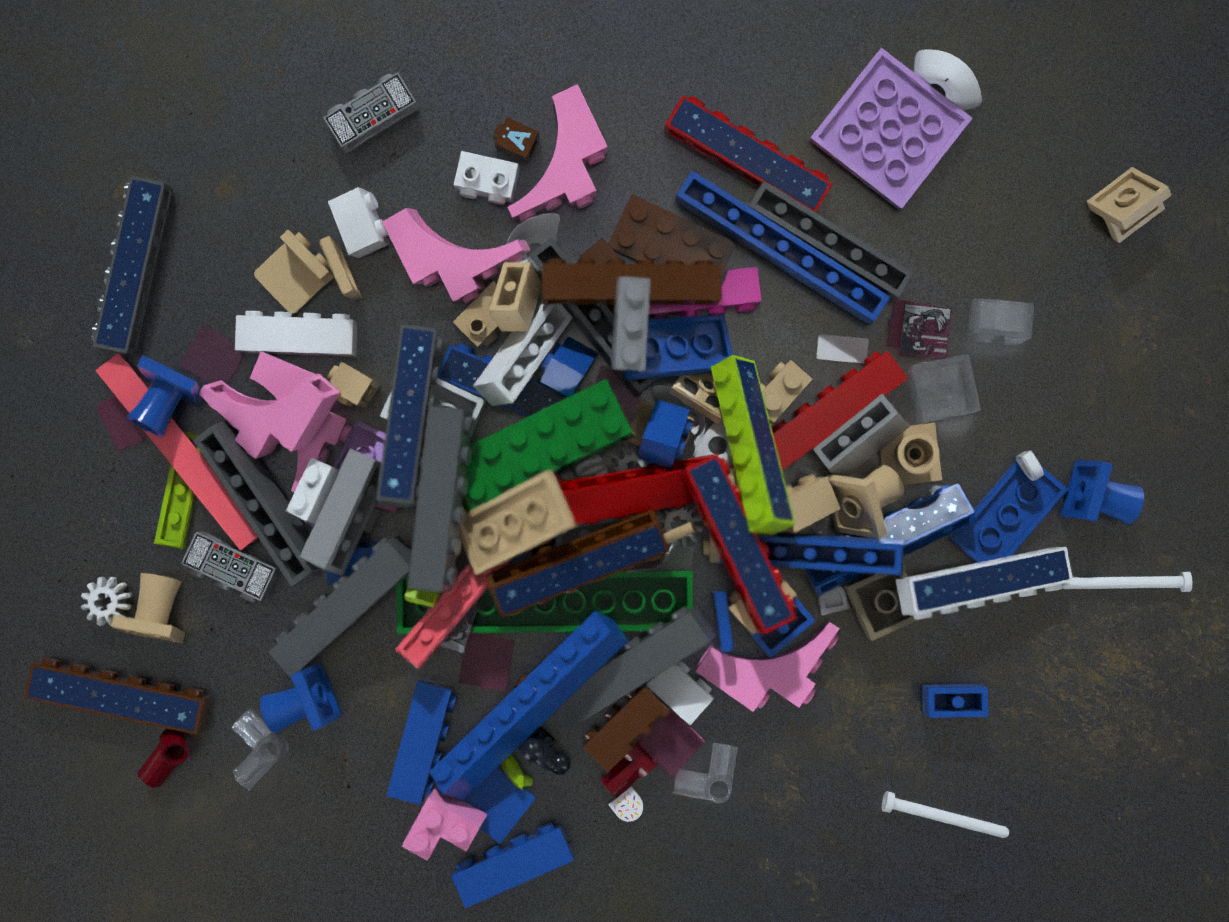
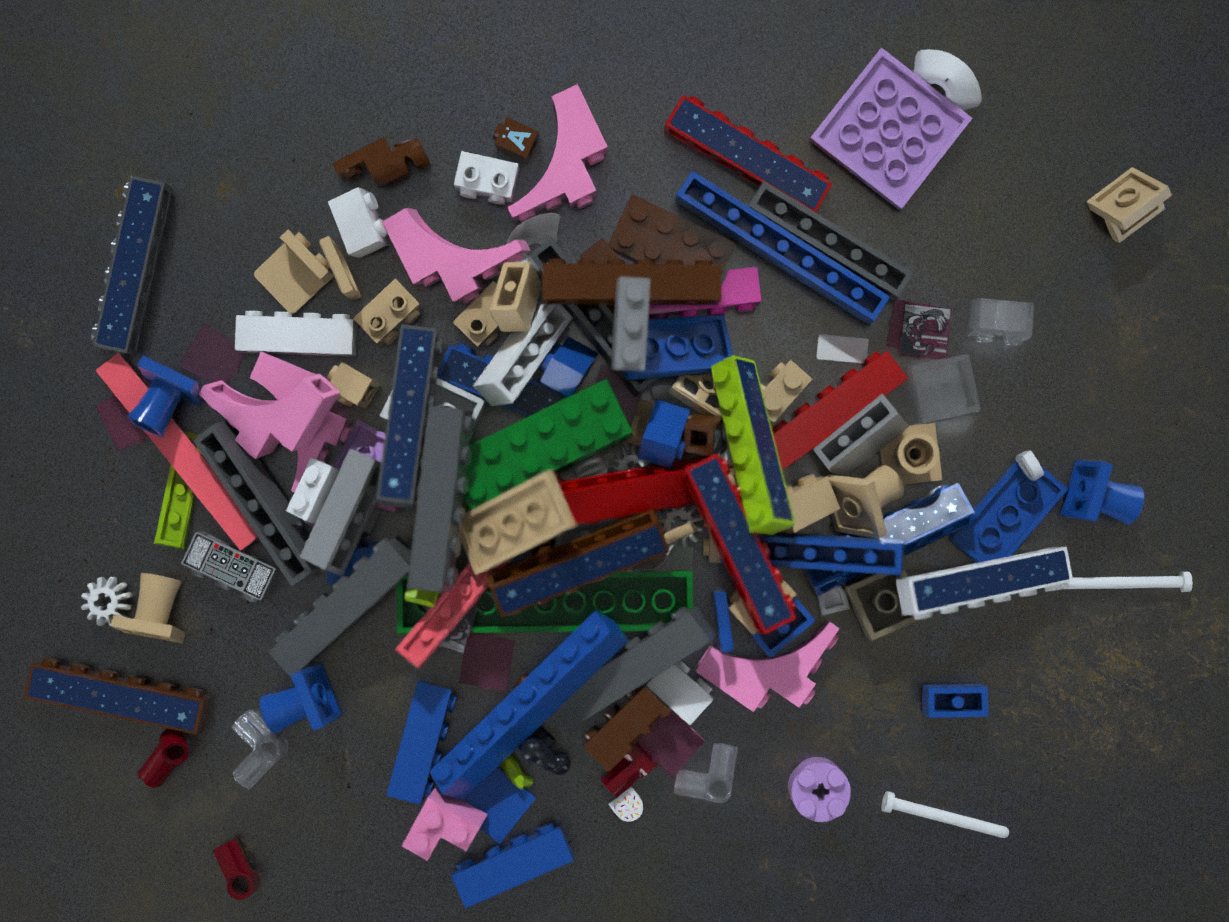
brick [323,72,419,153] -> none
none -> dark red piece [213,838,260,900]
none -> reddish brown plate [332,136,430,186]
none -> tan brick [353,278,422,346]
none -> reddish brown brick [684,414,723,455]
none -> lavender brick [788,757,851,822]

